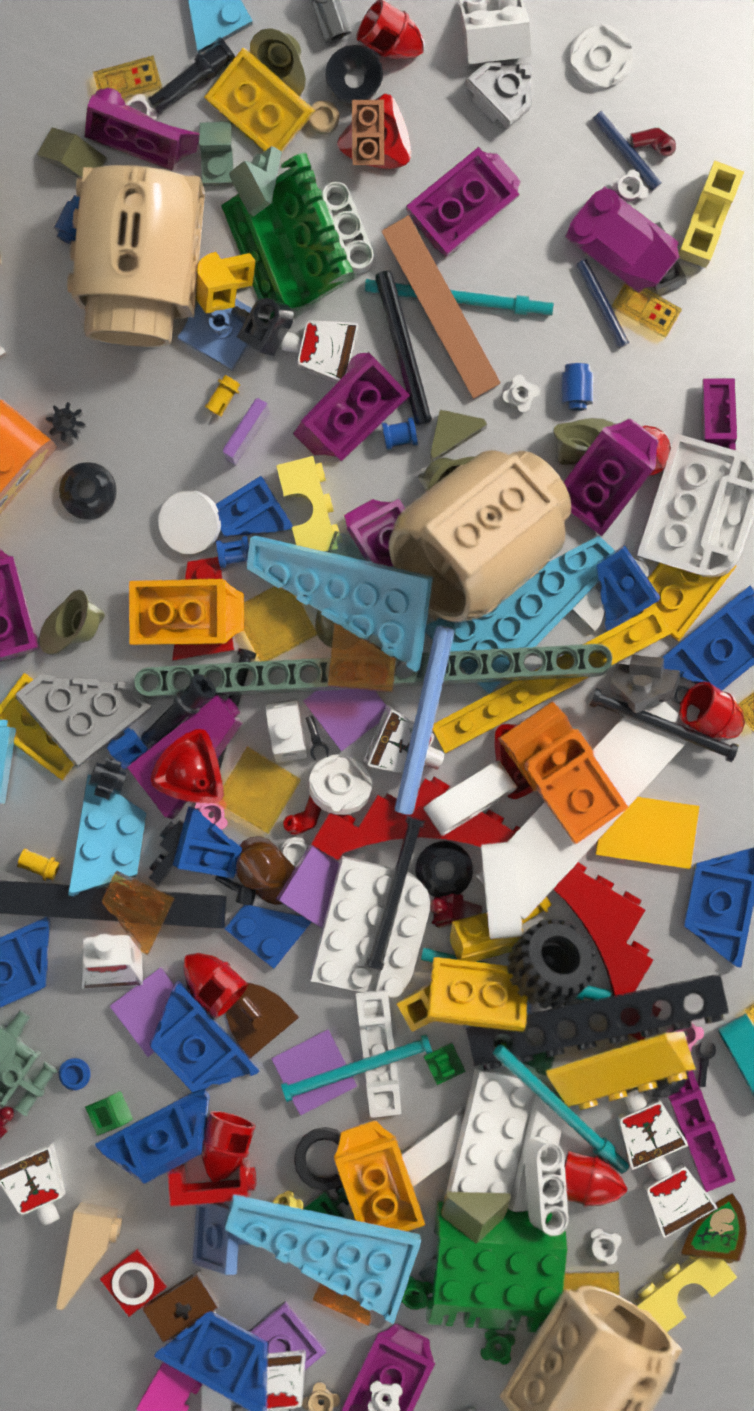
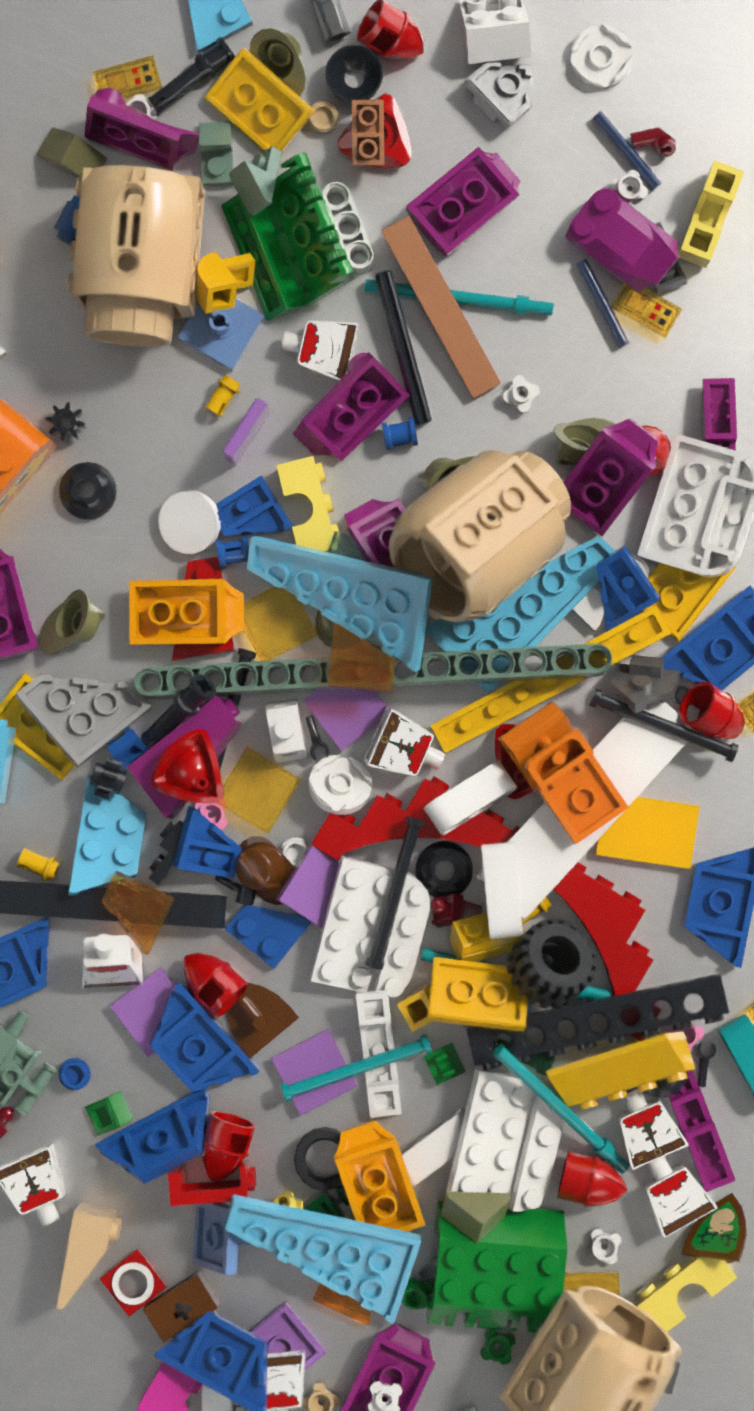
black piece [231,298,293,356] -> none
red arm [283,795,321,835] -> none
light blue axle [395,626,454,815] -> none
olive slope [430,410,487,462] -> none
white beam [524,1137,568,1236] -> none
blue brick [562,363,593,411] -> none

